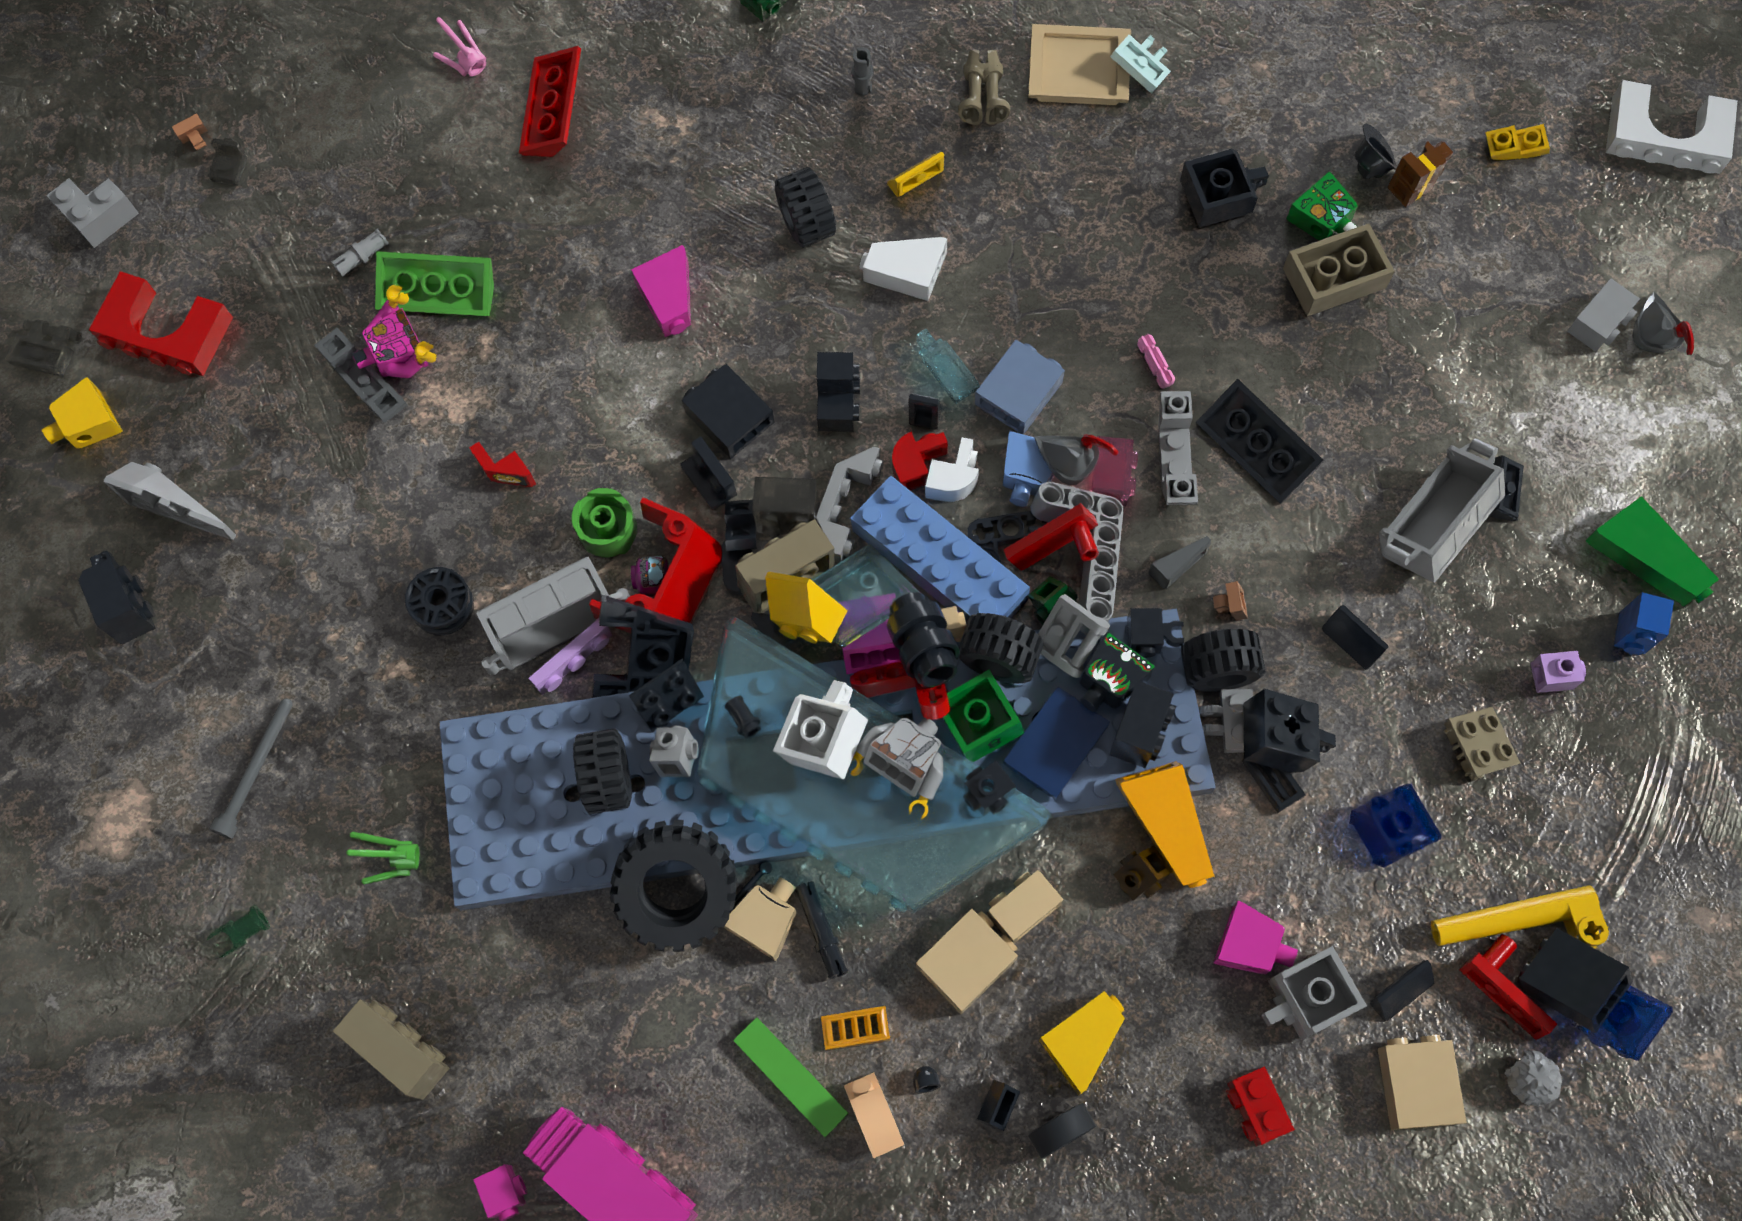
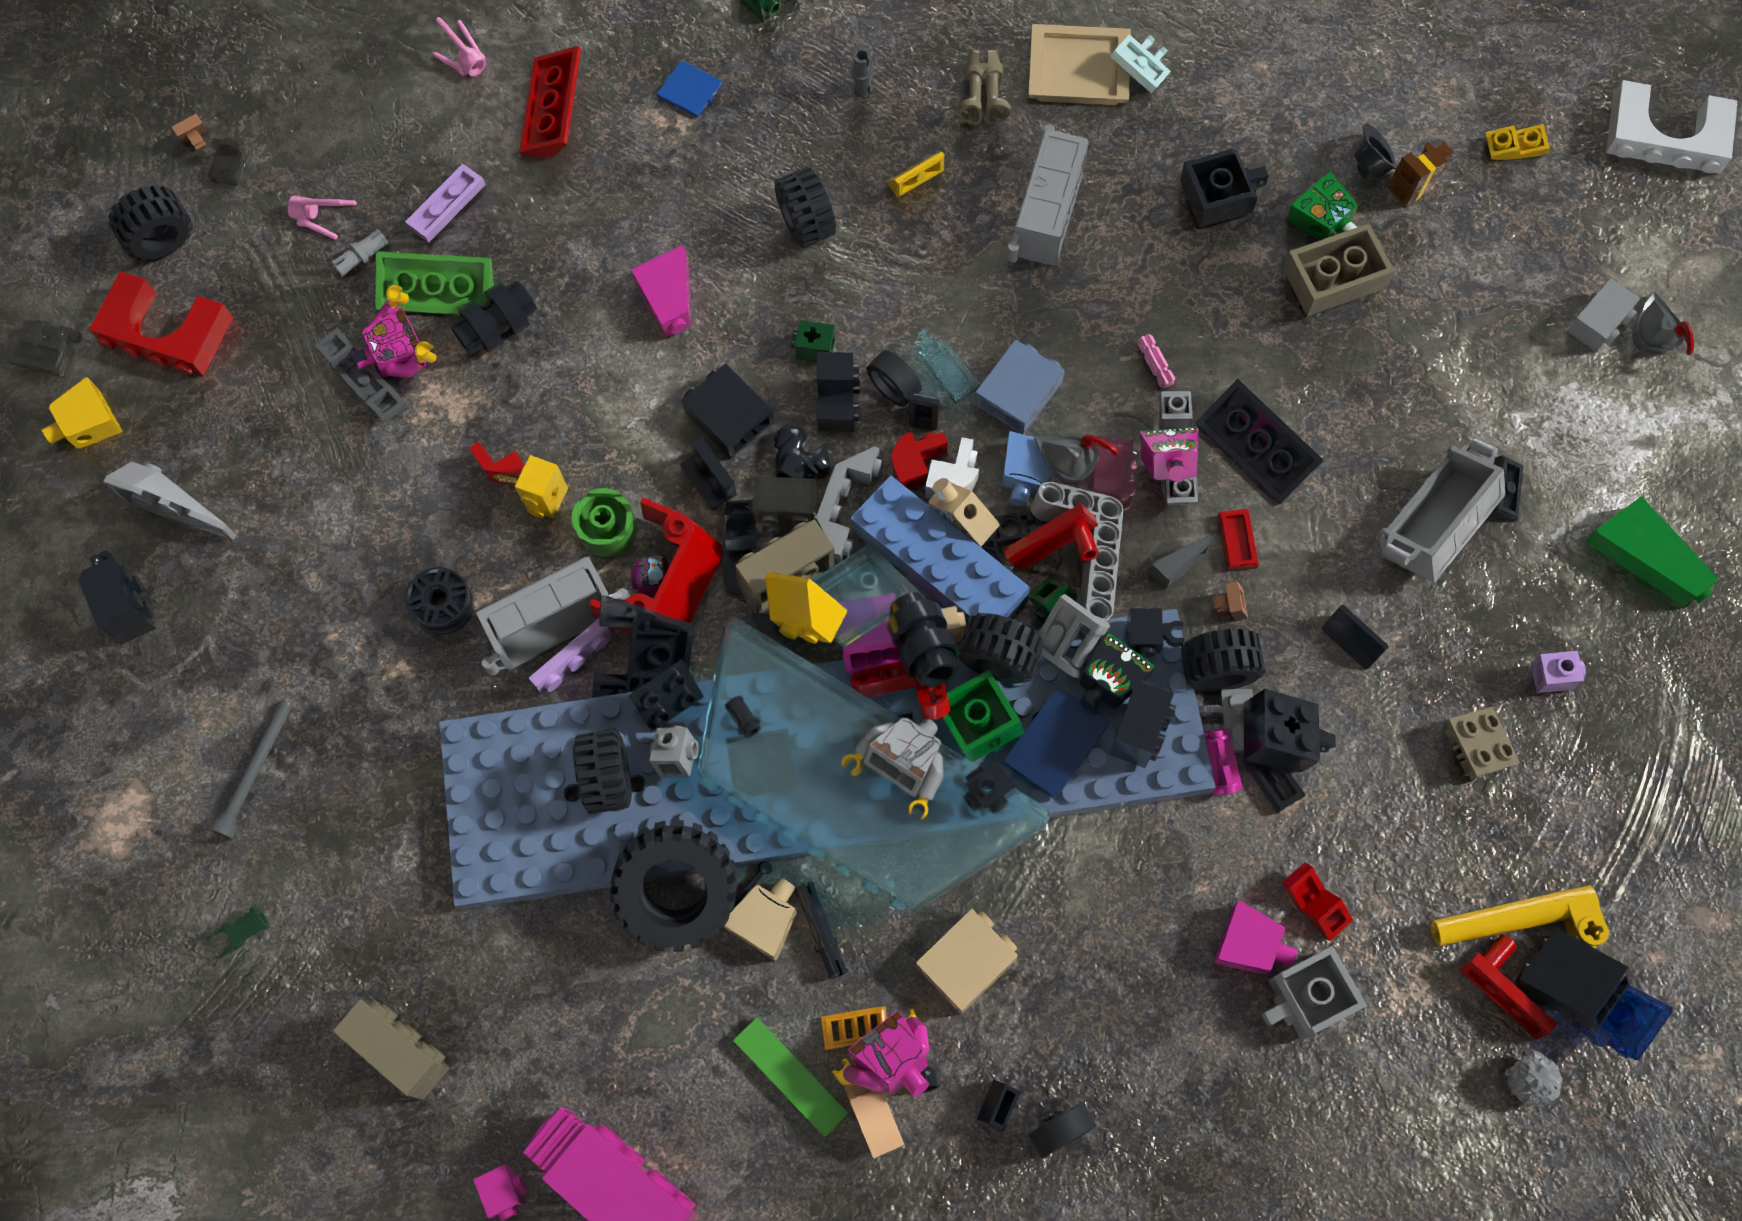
light grey brick [46,178,139,248] -> none
bright green plant [346,832,420,884] -> none
white hinge [773,680,868,780] -> none
white slope [860,237,947,301] -> none
tan piece [987,870,1063,943] -> none
yellow slope [1039,991,1125,1096] -> none
dark brown brick [1113,845,1174,901] -> none
light orange slope [1115,761,1215,888] -> none
red bracket [1226,1066,1295,1146] -> none
clear blue slope [1349,783,1442,868] -> none
black slope [1370,960,1434,1021] -> none
tan brick [1378,1035,1467,1130] -> none
blue piece [1614,592,1674,655] -> none
none -> black tyre [108,185,193,261]
none -> bright pink plant [288,196,357,240]
none -> lavender plate [405,163,486,243]
none -> black piece [450,281,537,355]
none -> yellow brick [515,455,568,519]
none -> blue piece [657,60,722,118]
none -> black animal [773,425,831,494]
none -> dark green brick [791,320,836,362]
none -> dark pink torso [832,1009,930,1097]
none -> black tyre [866,350,922,407]
none -> tan torso [928,478,1000,547]
none -> light grey container [1007,124,1089,266]
none -> dark pink torso [1140,427,1198,482]
none -> dark pink hinge [1204,728,1243,796]
none -> red tile [1217,508,1259,572]
none -> red slope [1282,862,1353,941]

